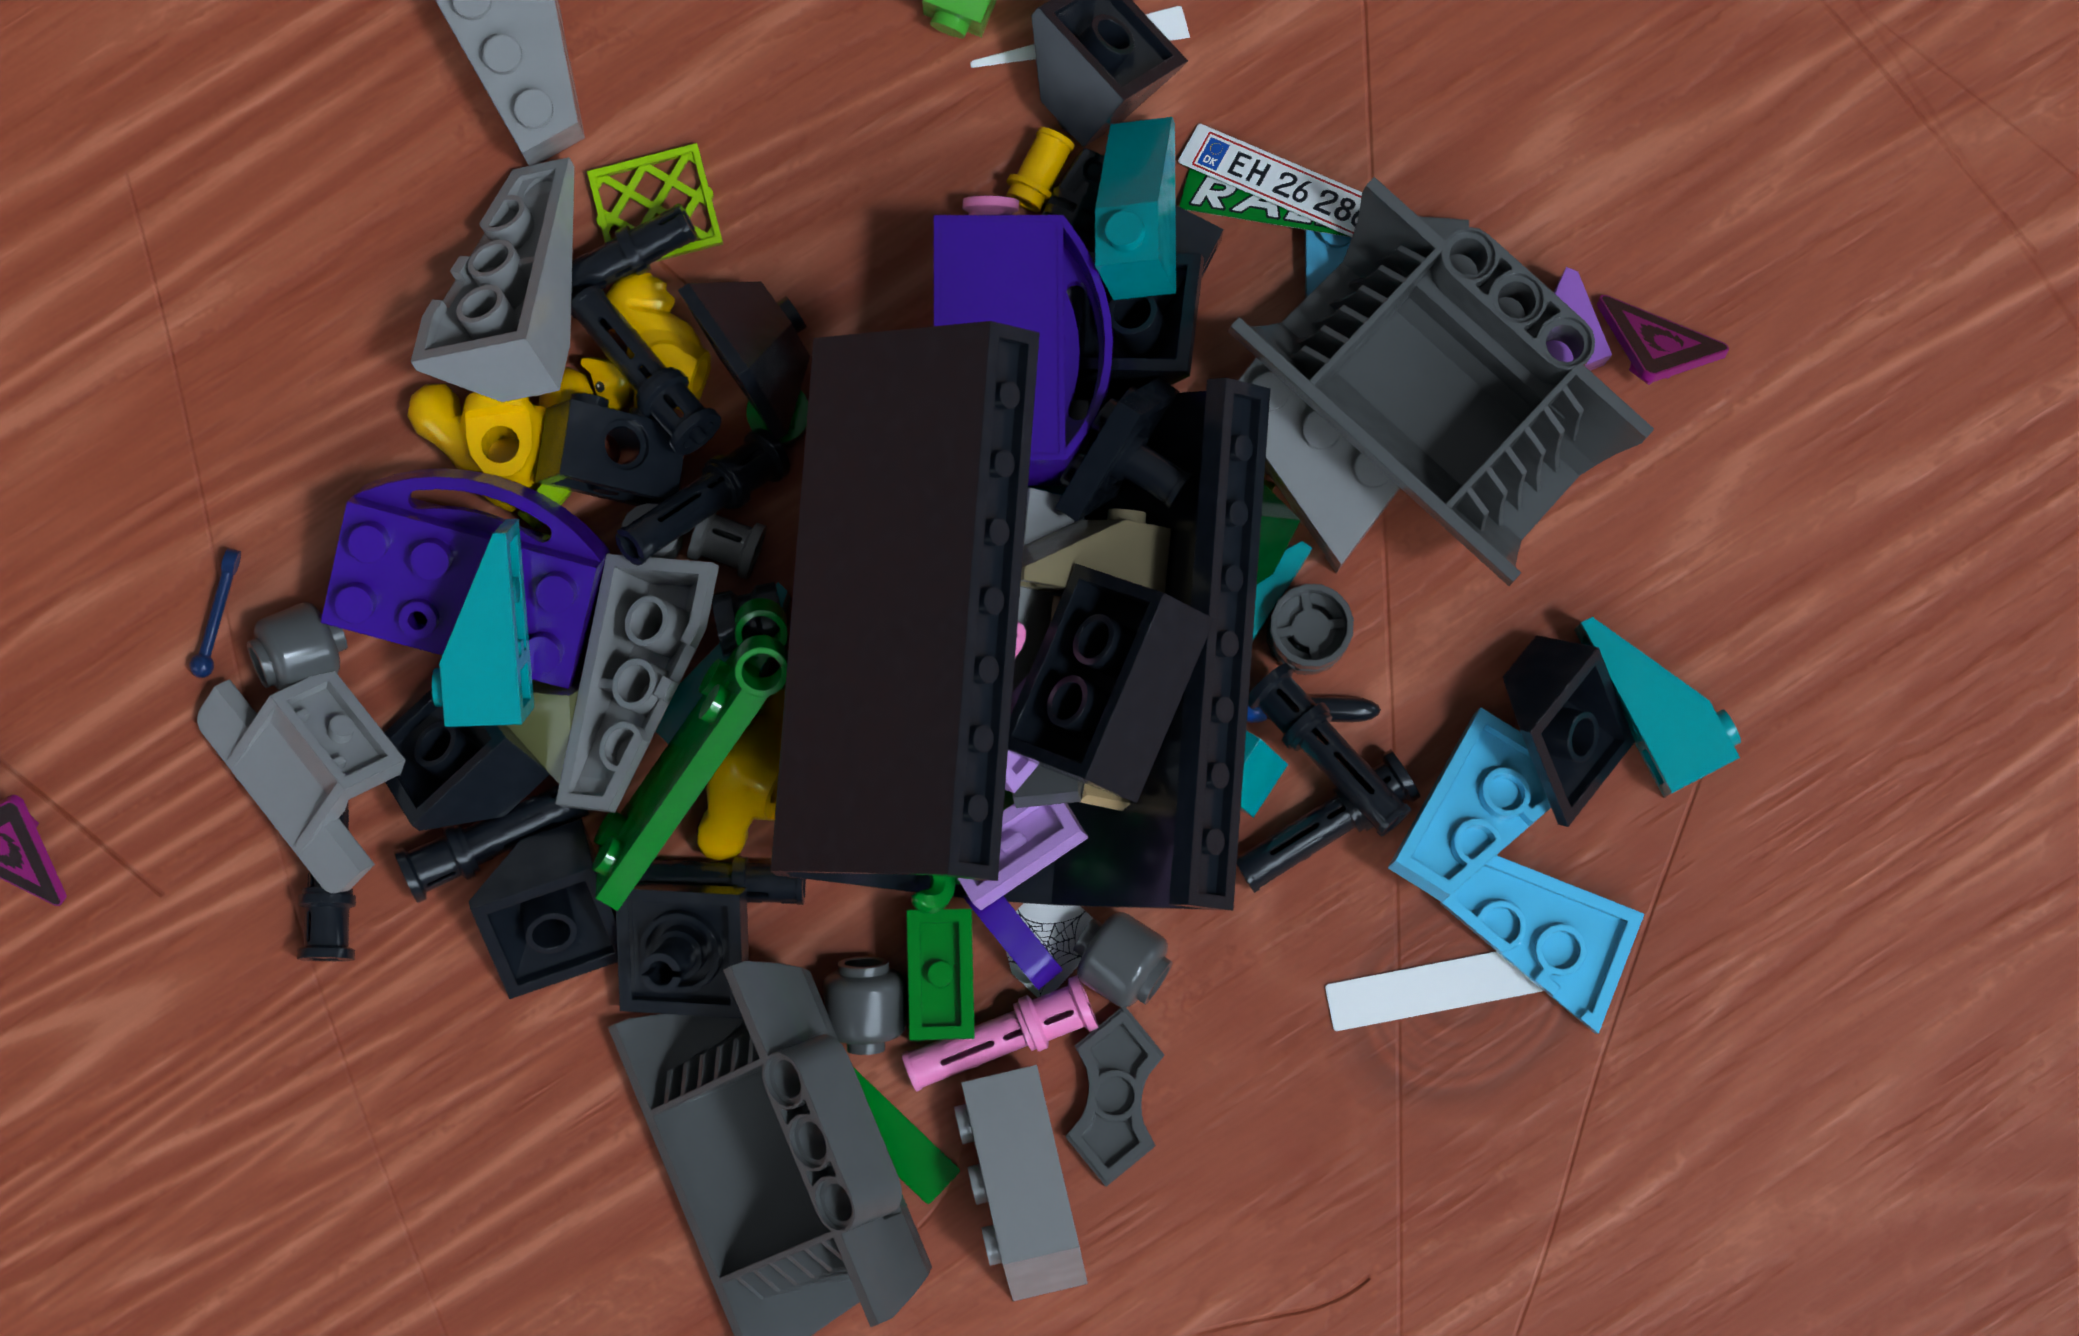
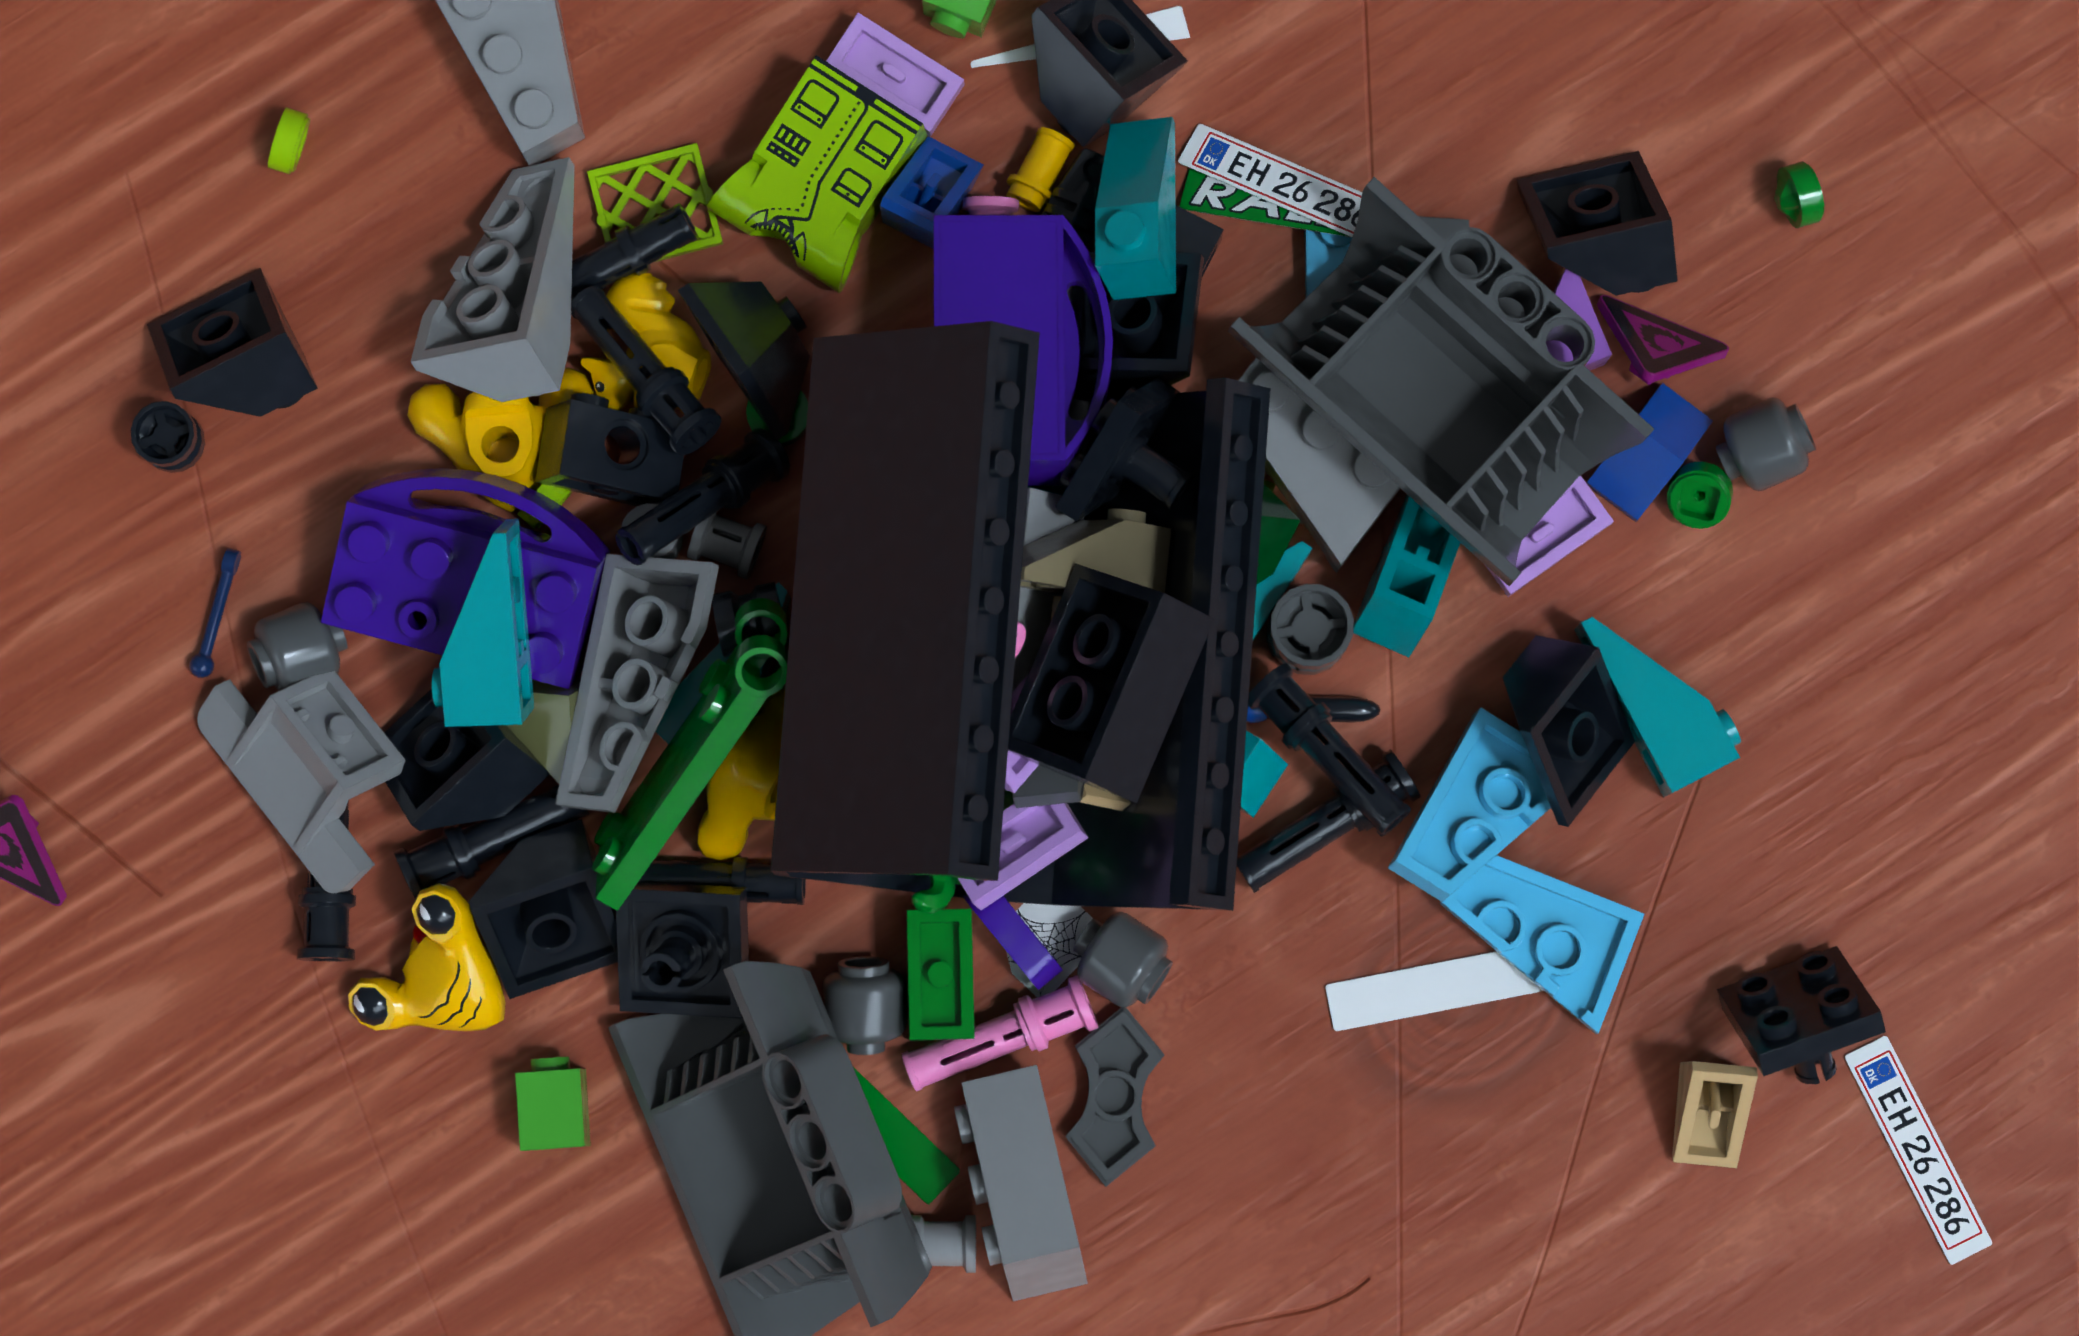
none -> black wheel [130,401,205,473]
none -> black slope [147,268,318,417]
none -> lime tile [268,107,310,175]
none -> yellow head [348,883,506,1031]
none -> bright green brick [515,1057,591,1151]
none -> lime piece [707,55,928,293]
none -> lavender plate [826,13,965,137]
none -> blue slope [880,136,984,249]
none -> light grey bush [911,1215,976,1273]
none -> teal slope [1353,495,1460,657]
none -> lavender plate [1484,475,1614,597]
none -> black slope [1517,151,1678,296]
none -> blue slope [1586,383,1713,522]
none -> green tile [1667,462,1733,529]
none -> tan slope [1672,1061,1758,1168]
none -> dark grey head [1716,397,1816,491]
none -> black plate [1717,946,1886,1084]
none -> green tile [1774,161,1824,228]
none -> white sticker [1845,1036,1992,1265]

